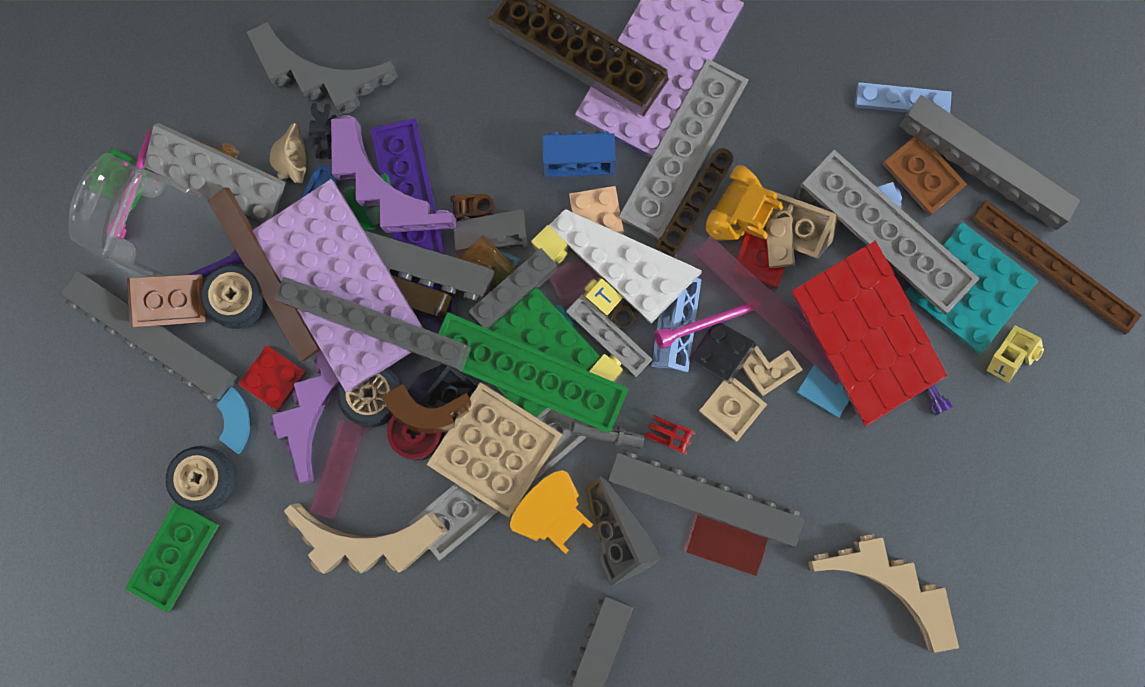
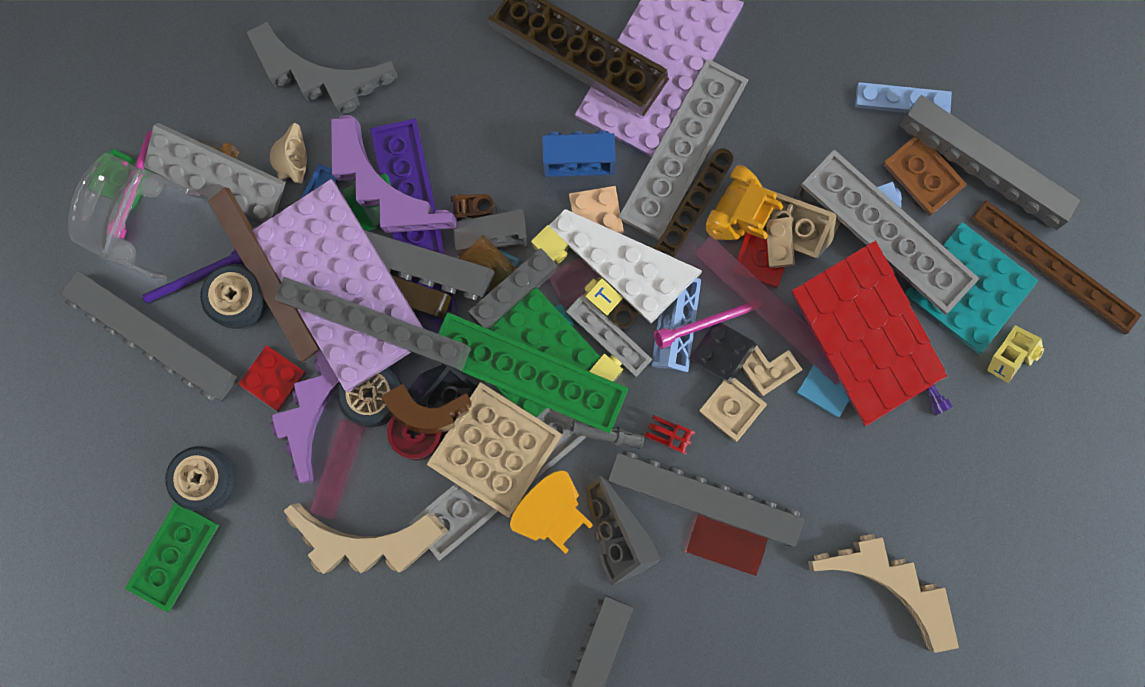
plate [127,274,205,327] -> none
dark azure tile [216,386,251,454] -> none
black pin [308,103,337,159] -> none

